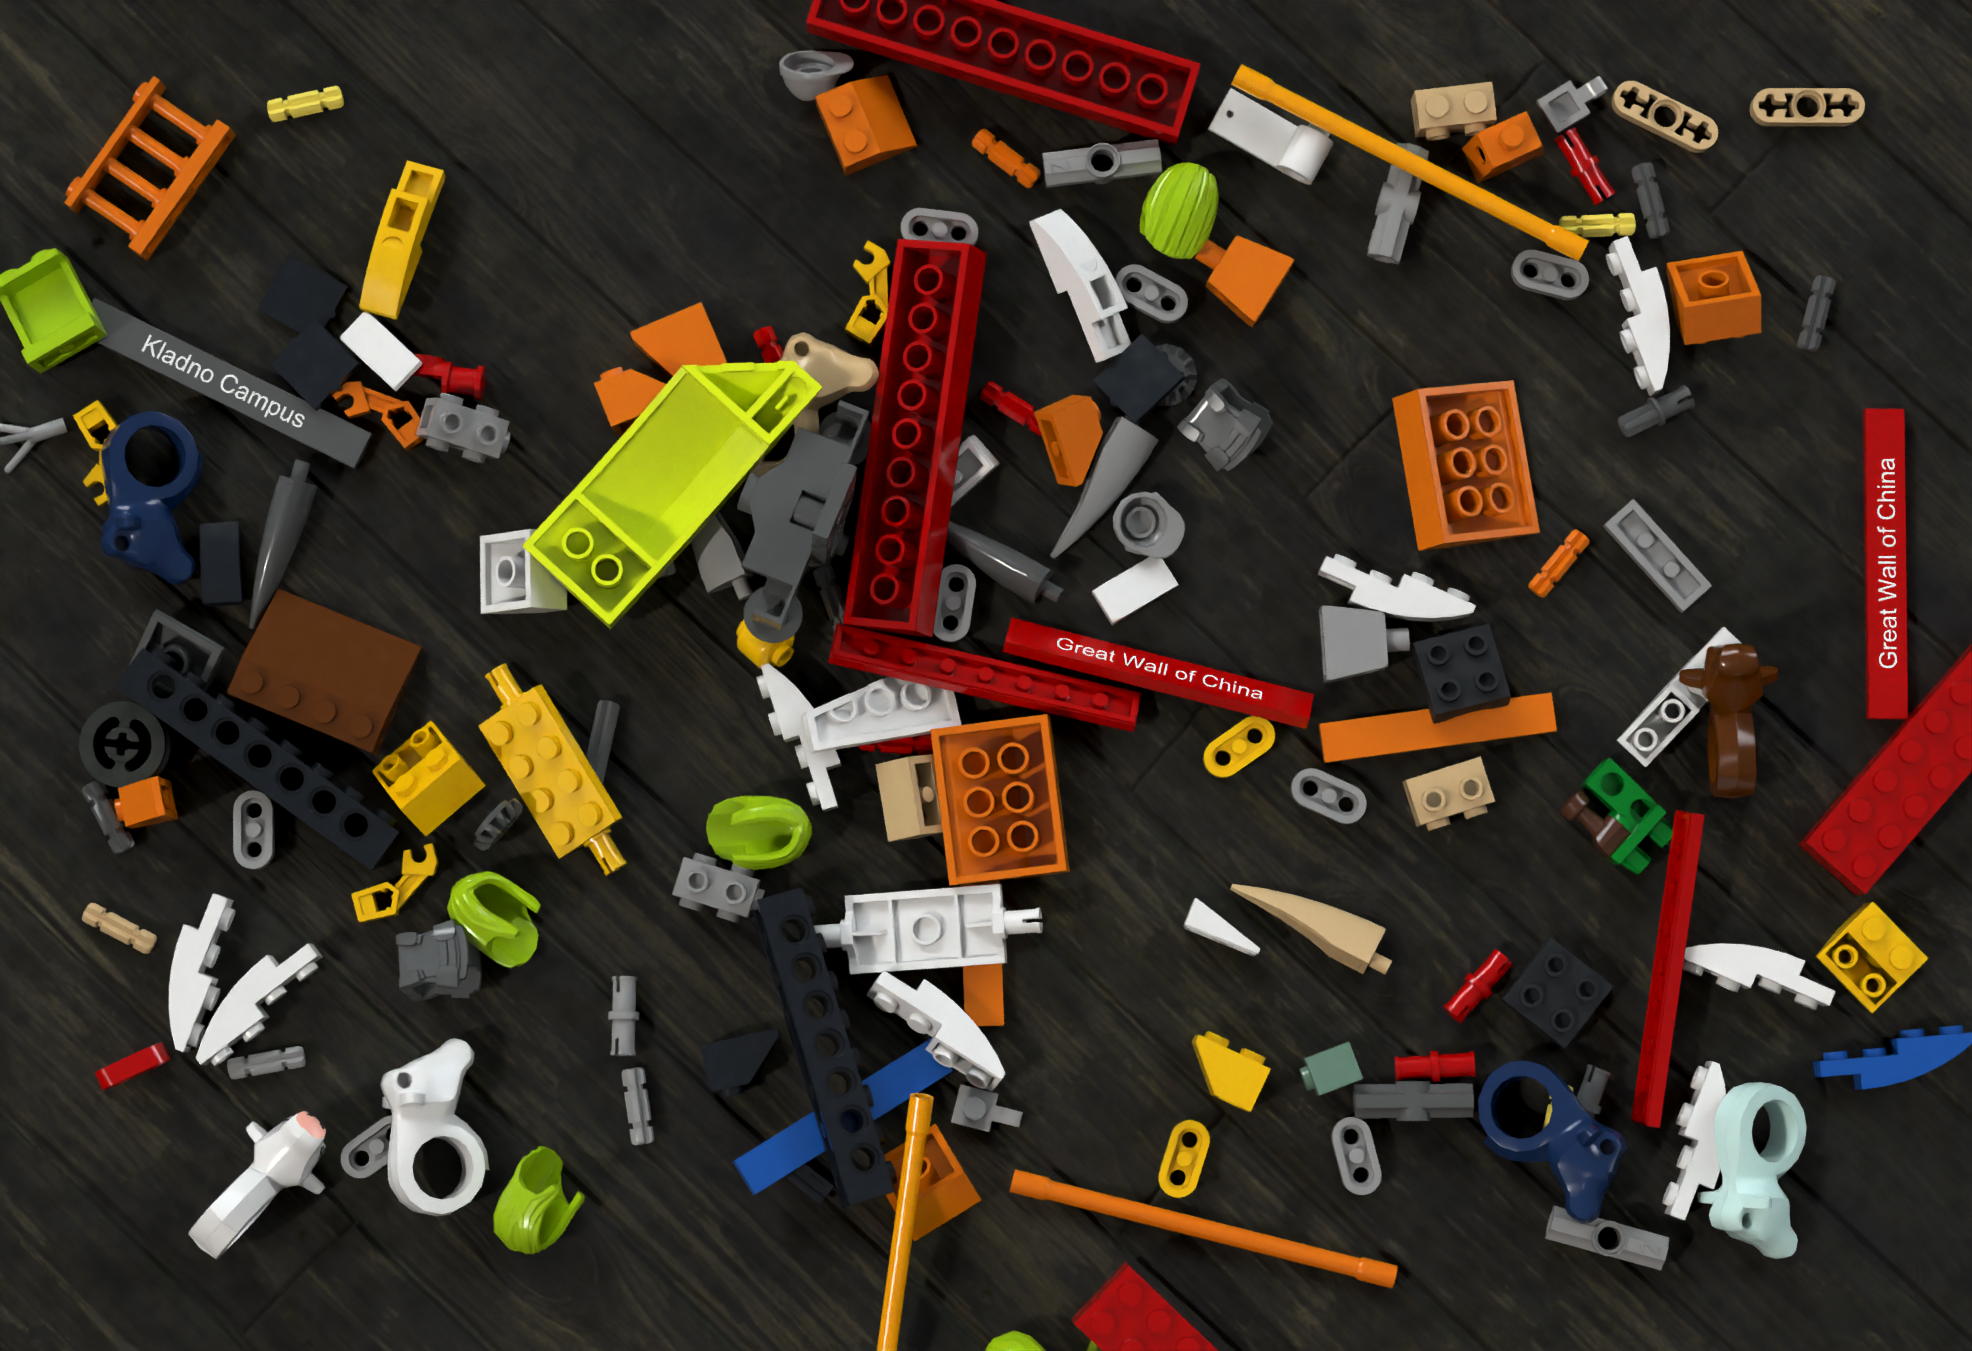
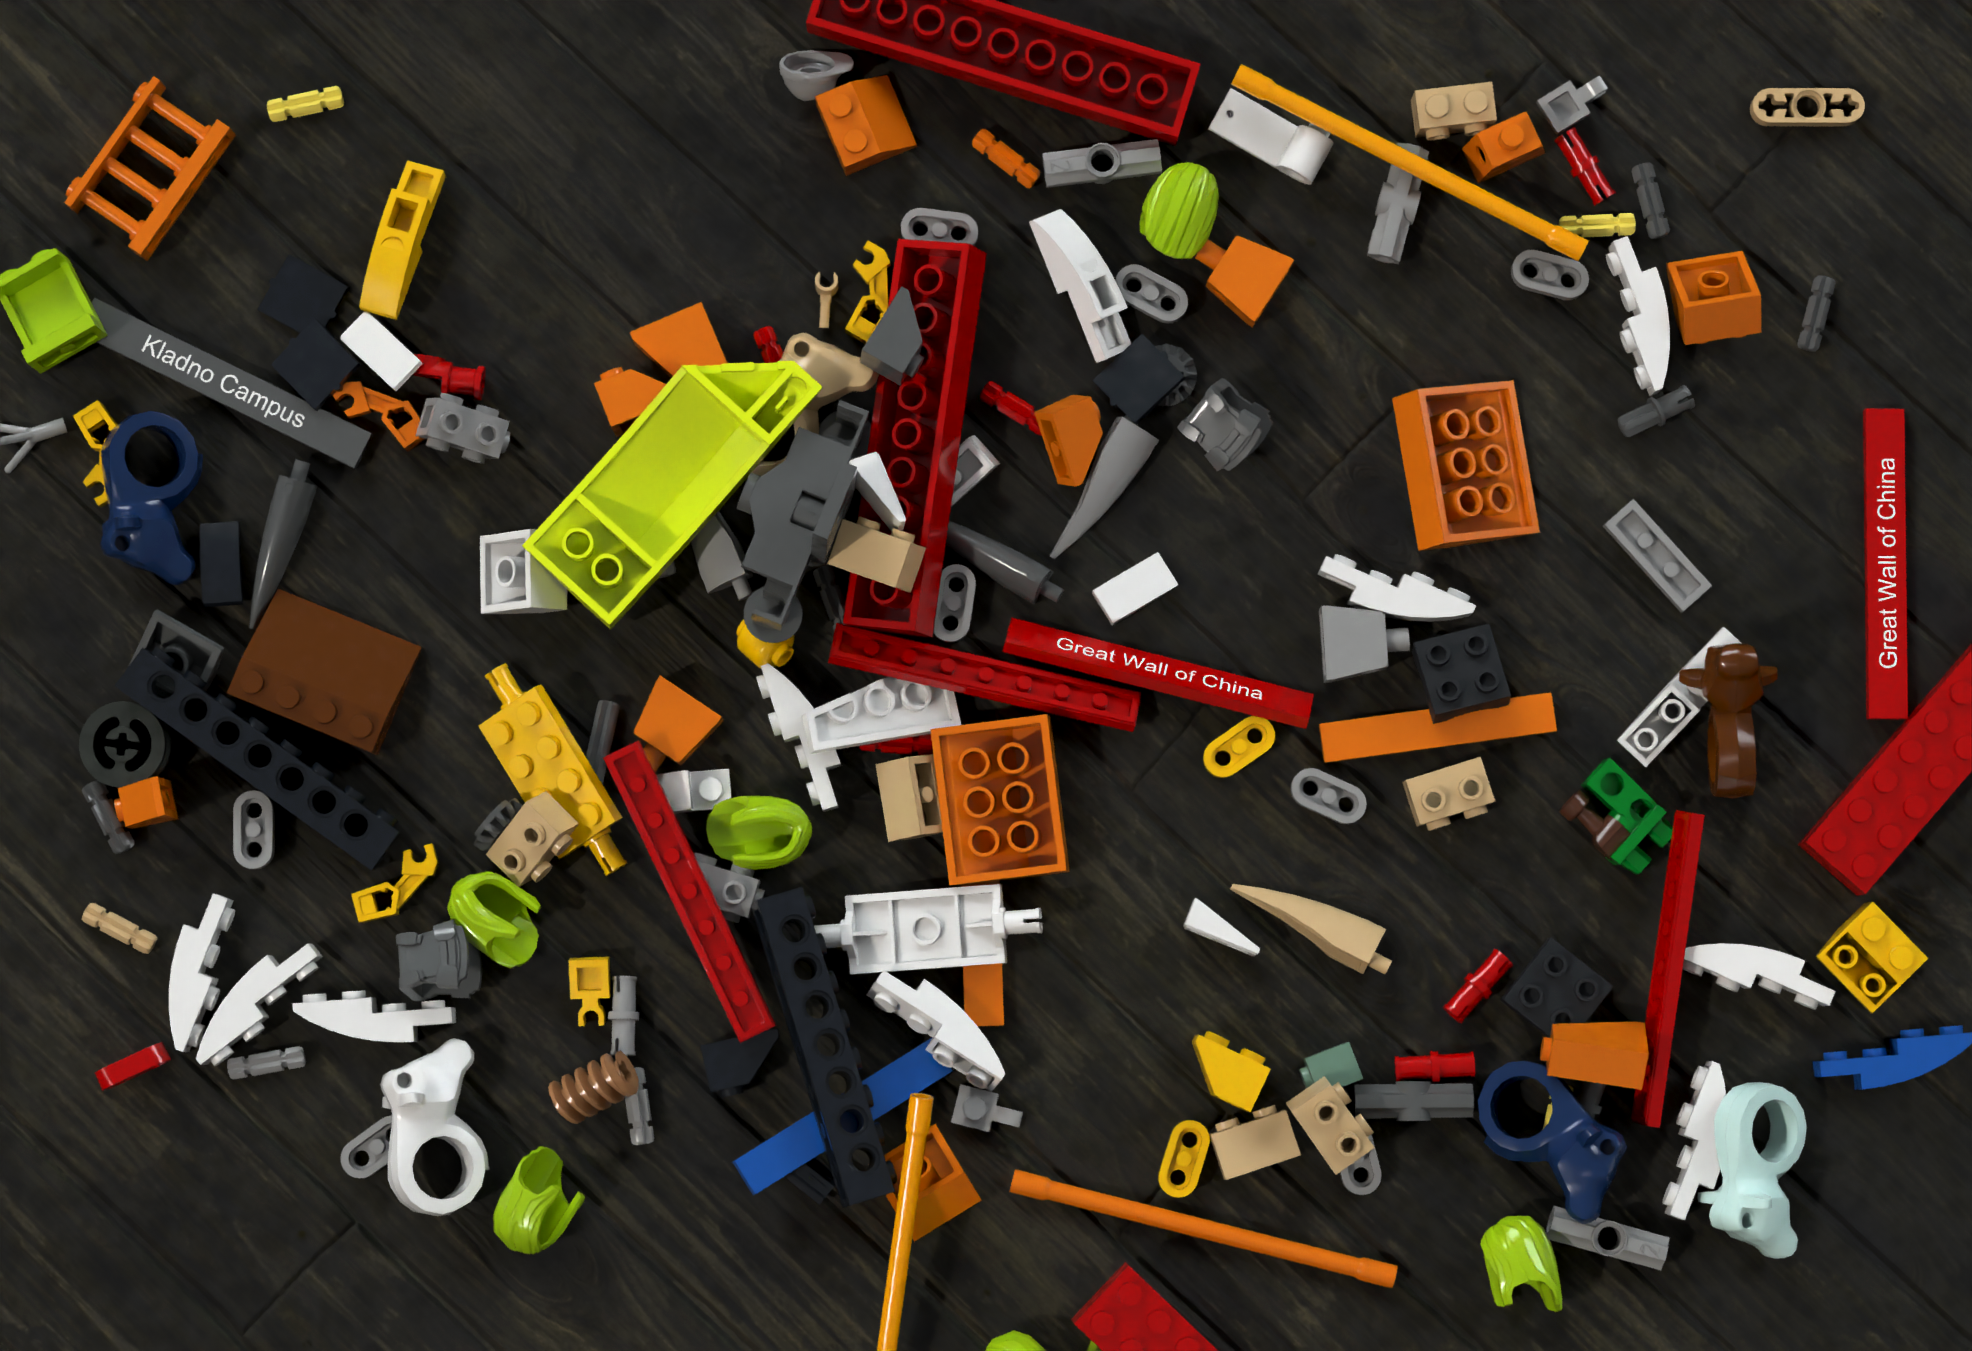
white animal [188,1111,326,1259] -> none
yellow slope [372,721,486,836] -> none
light grey hat [1113,492,1185,559] -> none
orange axle [1528,529,1590,598] -> none
tan beam [1612,81,1718,153] -> none
none -> white slope [292,990,456,1042]
none -> tan brick [486,791,579,887]
none -> medium nougat piece [548,1050,639,1124]
none -> yellow plate [568,957,611,1026]
none -> red tile [603,740,777,1043]
none -> orange torso [633,675,724,773]
none -> white slope [657,769,732,813]
none -> tan hand [815,272,838,328]
none -> tan brick [827,516,926,593]
none -> white slope [849,452,906,531]
none -> dark grey slope [860,286,924,386]
none -> tan brick [1209,1105,1301,1180]
none -> tan brick [1286,1076,1375,1175]
none -> lime hair [1480,1216,1562,1312]
none -> orange slope [1540,1021,1649,1090]

